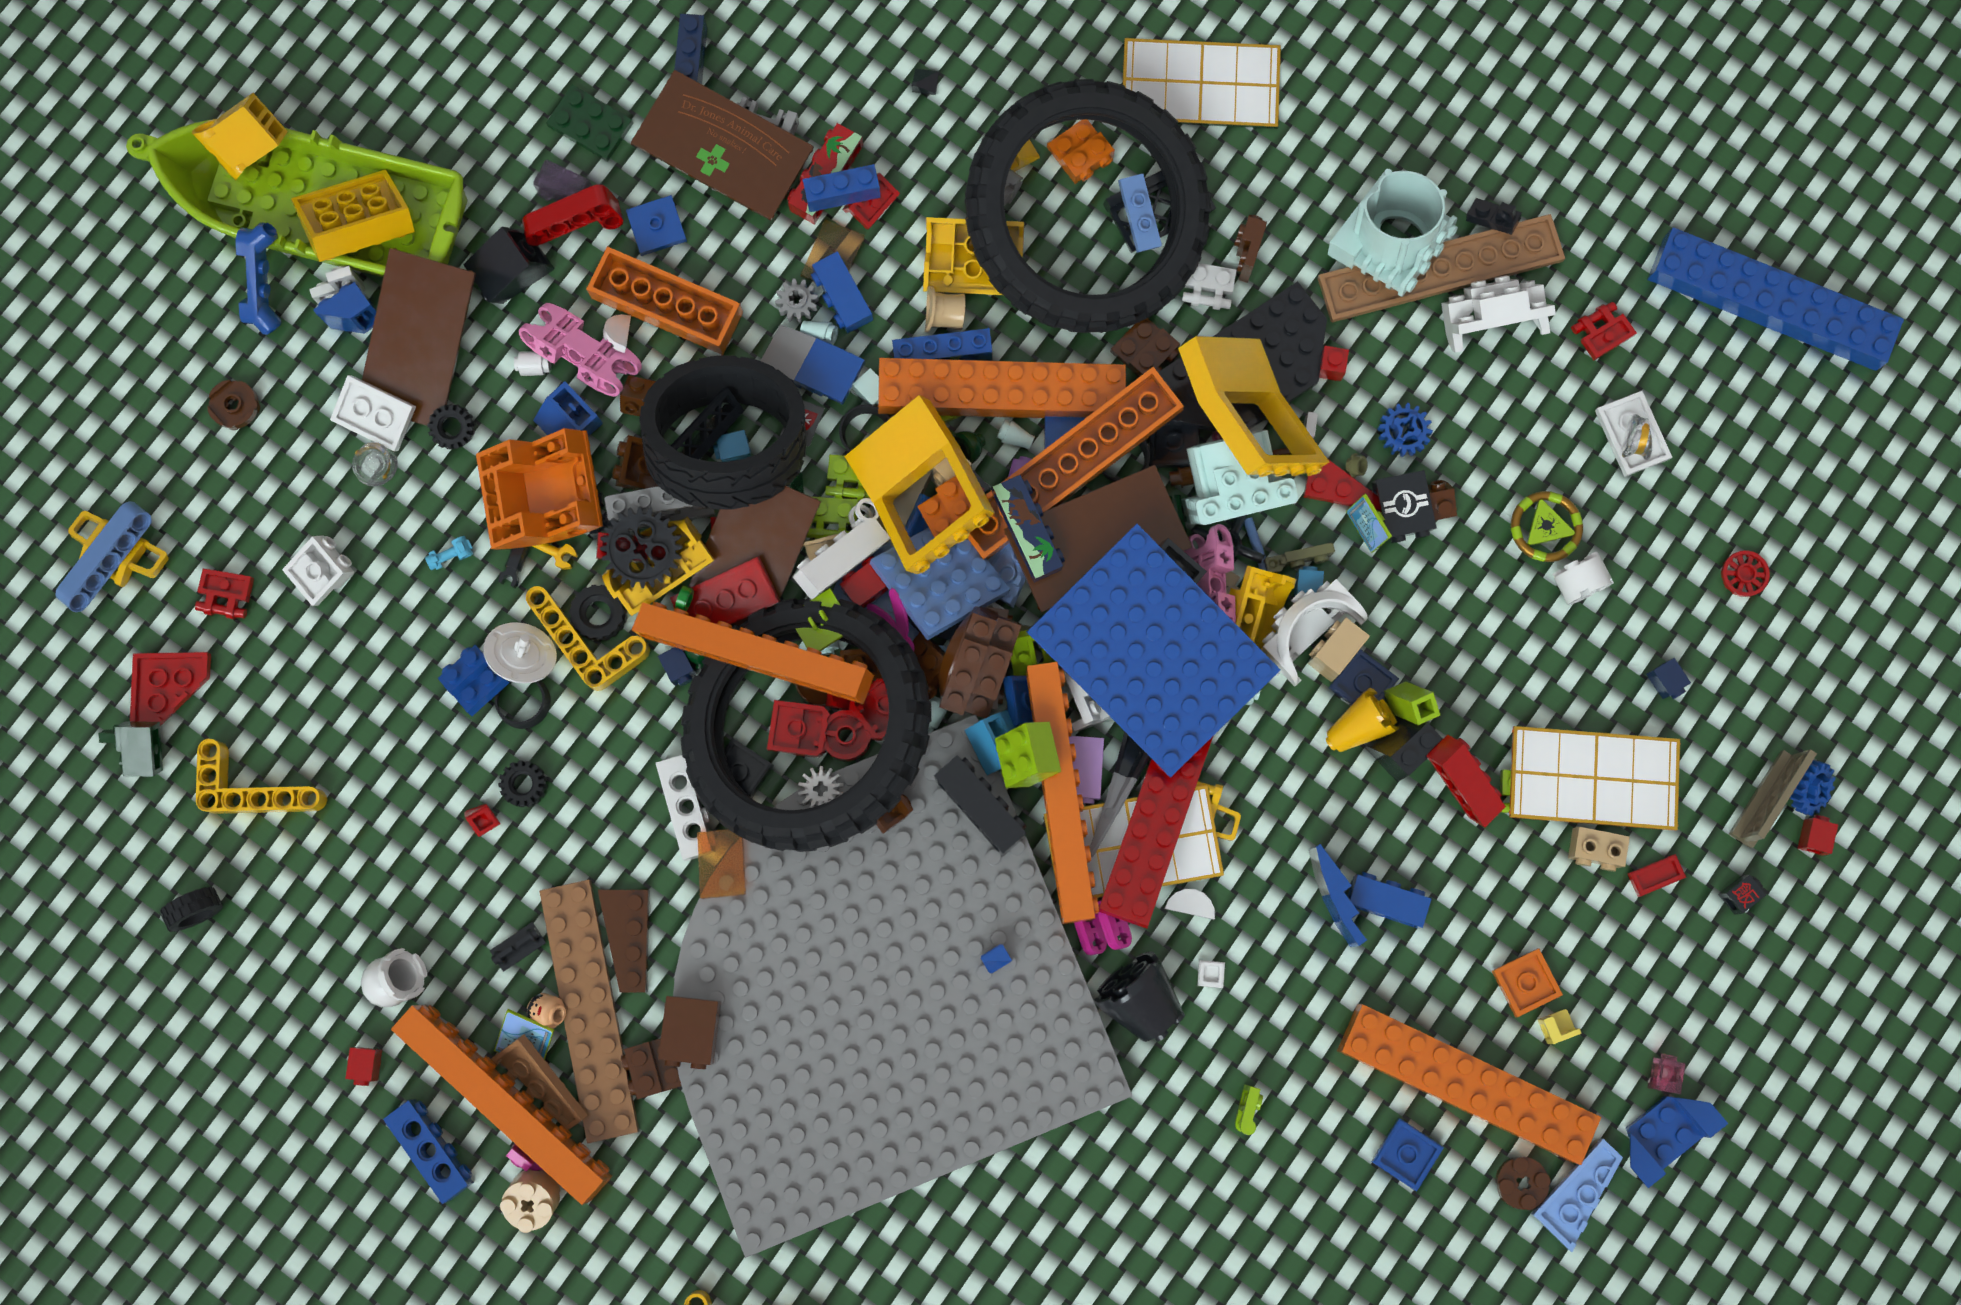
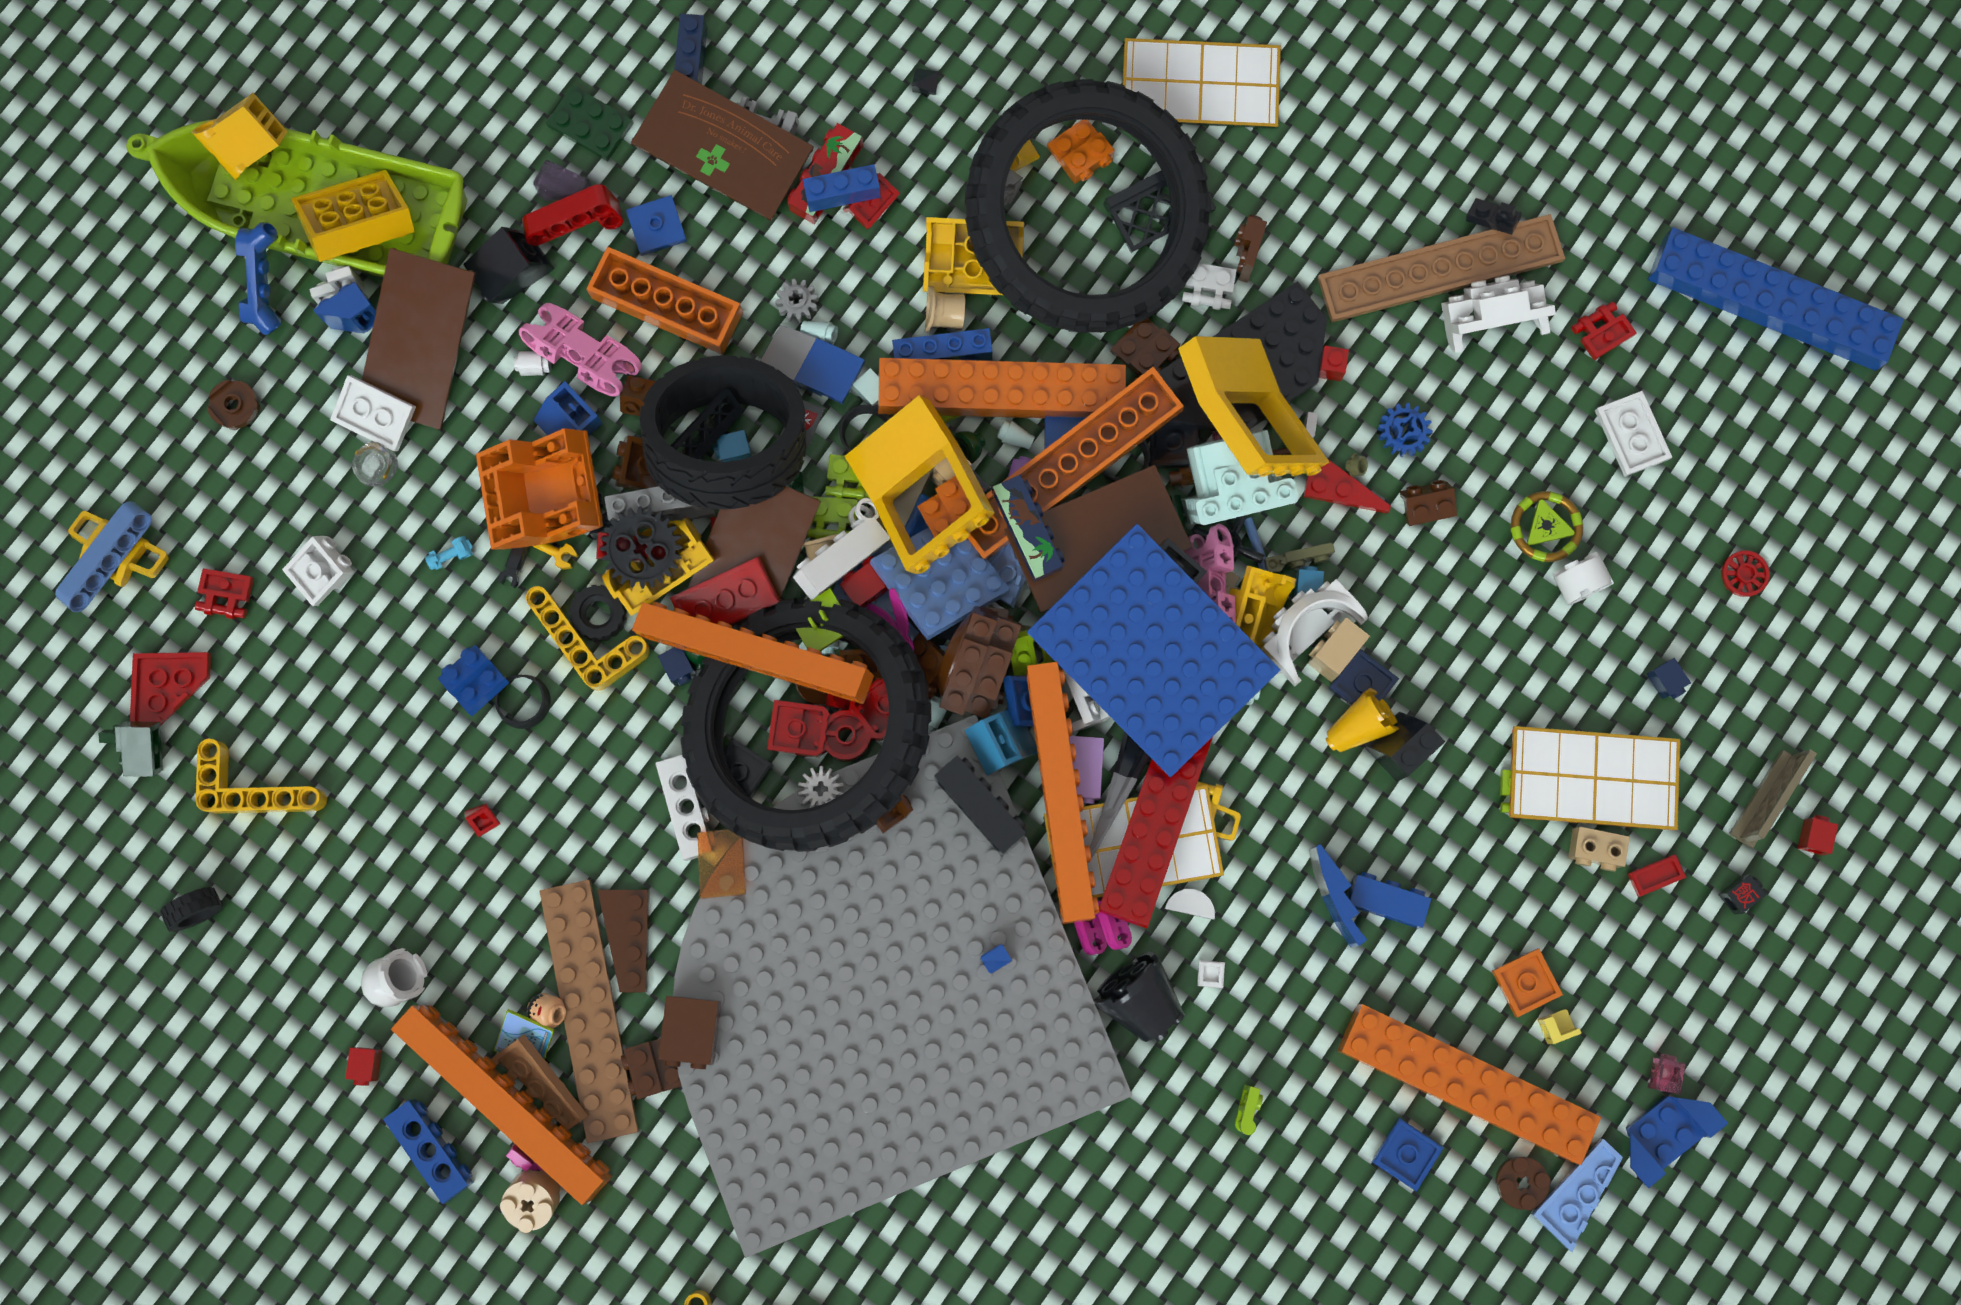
black tyre [427,404,476,449] -> none
white piece [483,622,557,683] -> none
black hinge [490,922,546,972] -> none
black tyre [498,761,548,807] -> none
white tile [603,314,631,353] -> none
green tile [675,586,694,611] -> none
clear orange piece [801,220,865,282] -> none
blue brick [811,251,873,334] -> none
lime brick [995,722,1061,788] -> none
medium blue plate [1118,174,1162,253] -> none
light aqua hose [1327,169,1458,297] -> none
piece [1346,494,1392,553] -> none
black panel [1371,470,1437,543] -> none
lime brick [1384,681,1440,725] -> none
red brick [1426,734,1506,828] -> none
clear piece [1622,414,1652,460] -> none
blue gear [1790,760,1836,816] -> none

